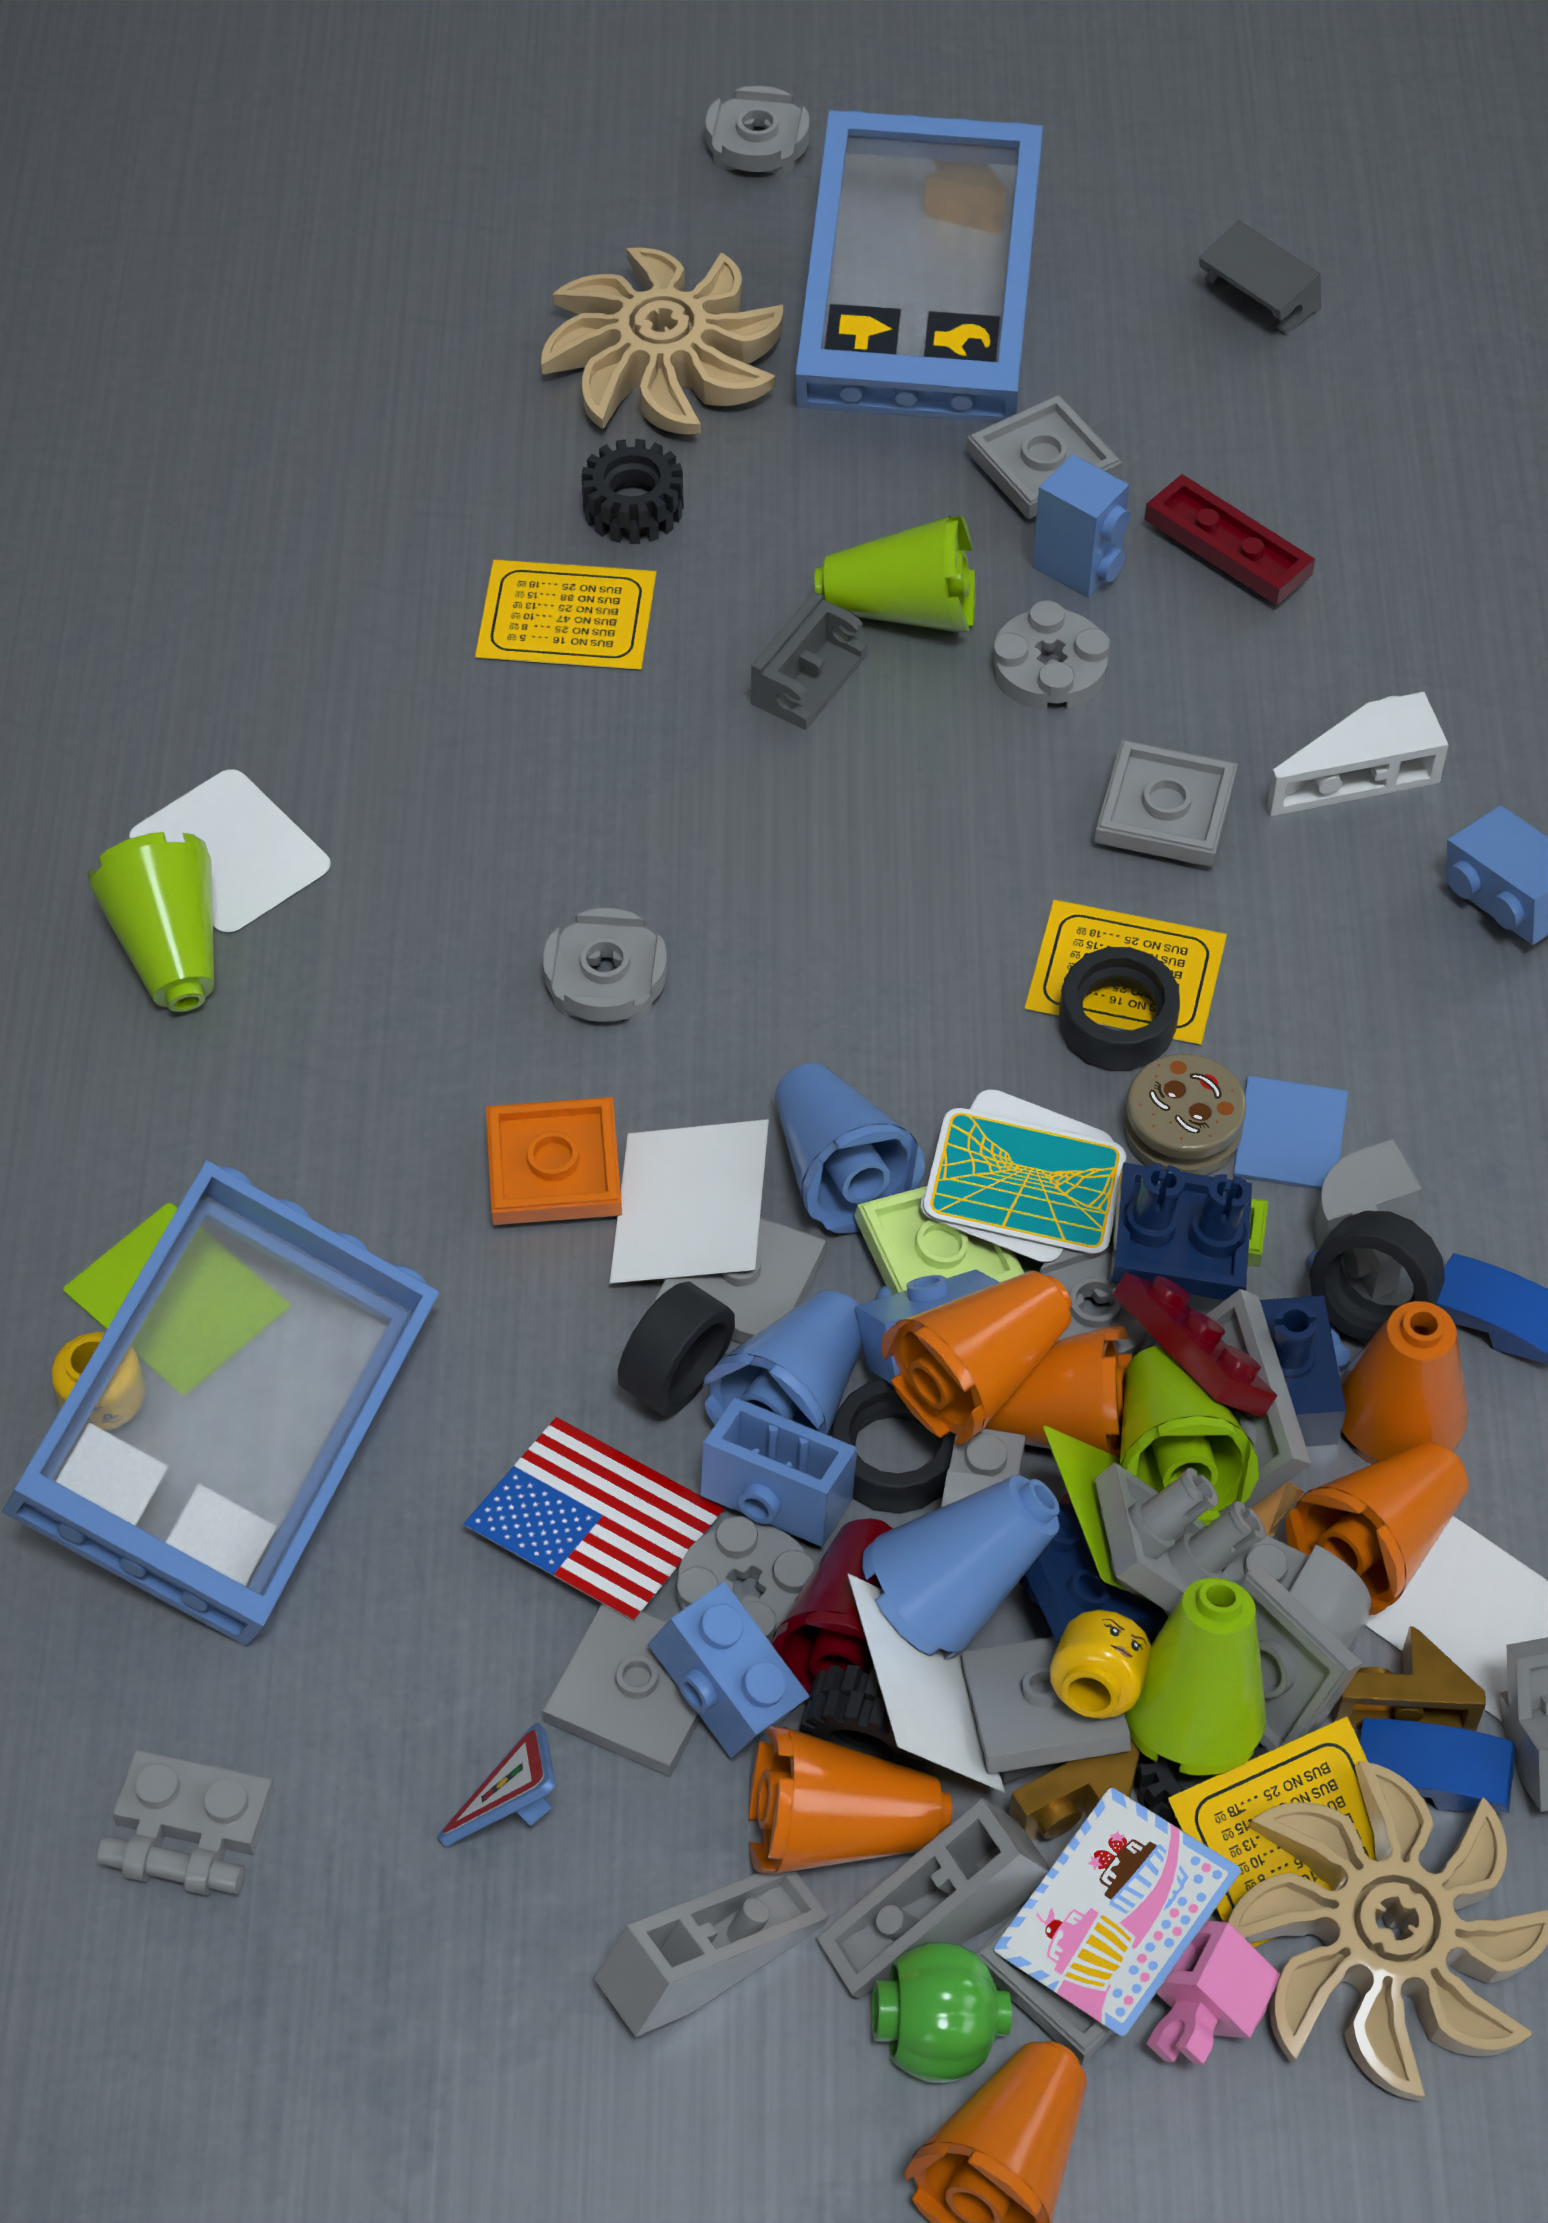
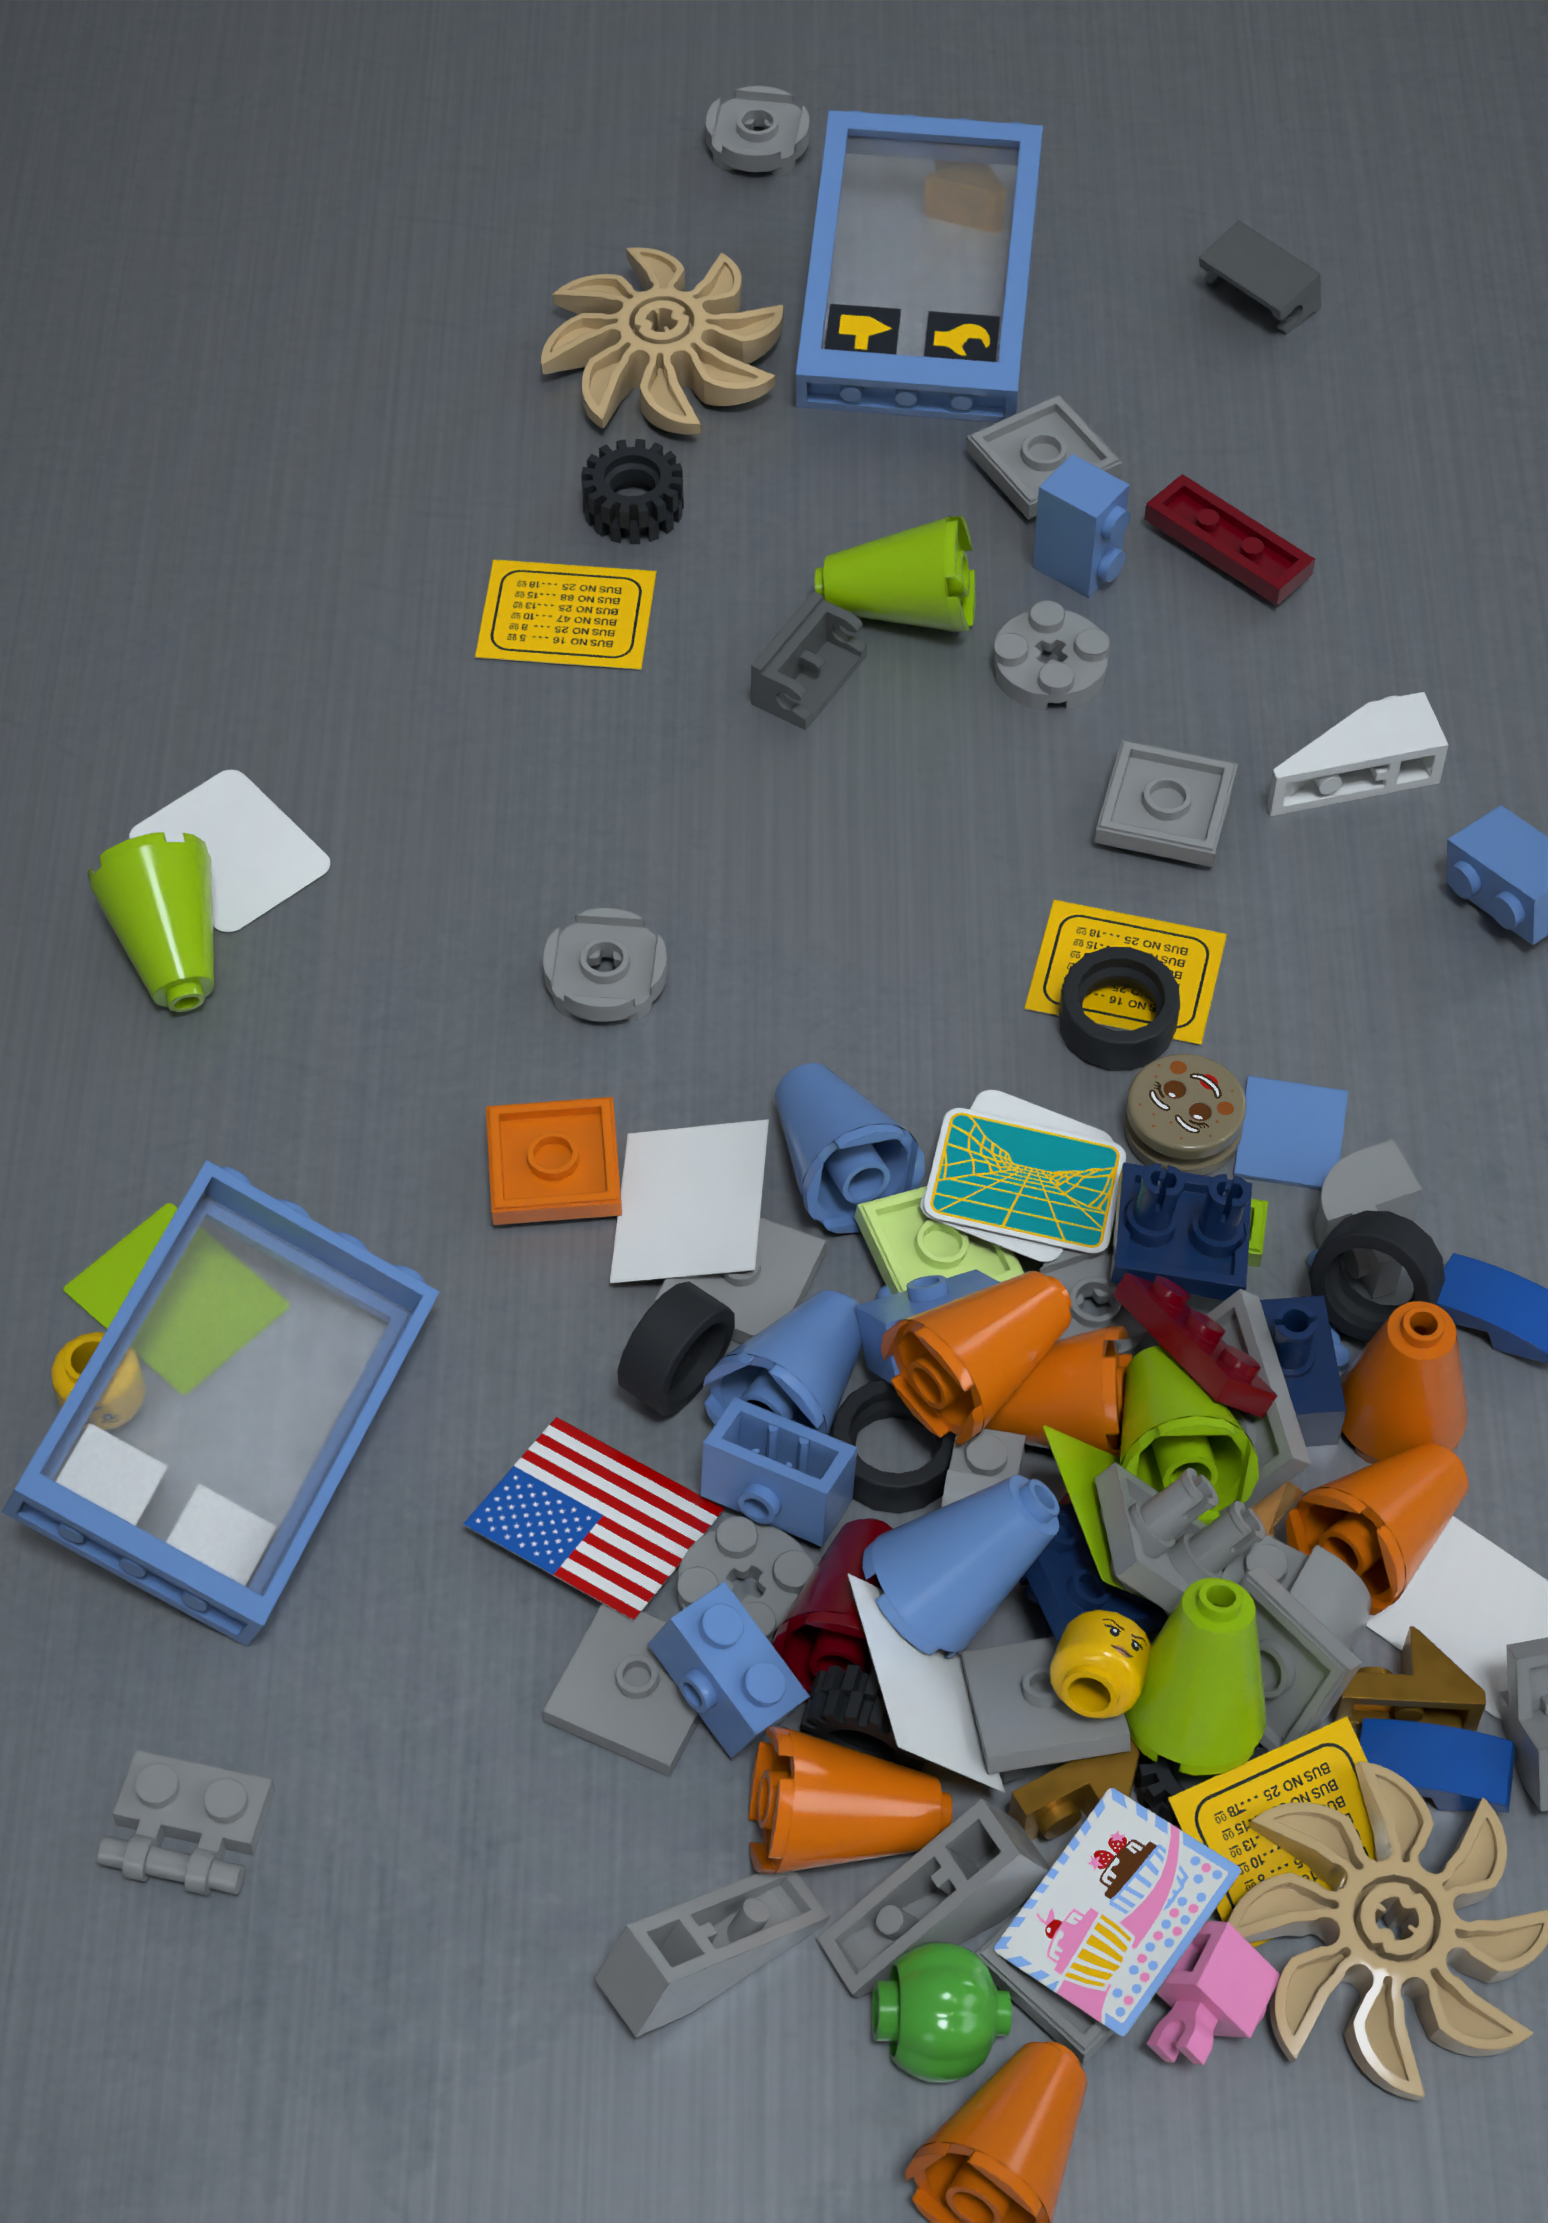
piece [437,1723,556,1846] -> none

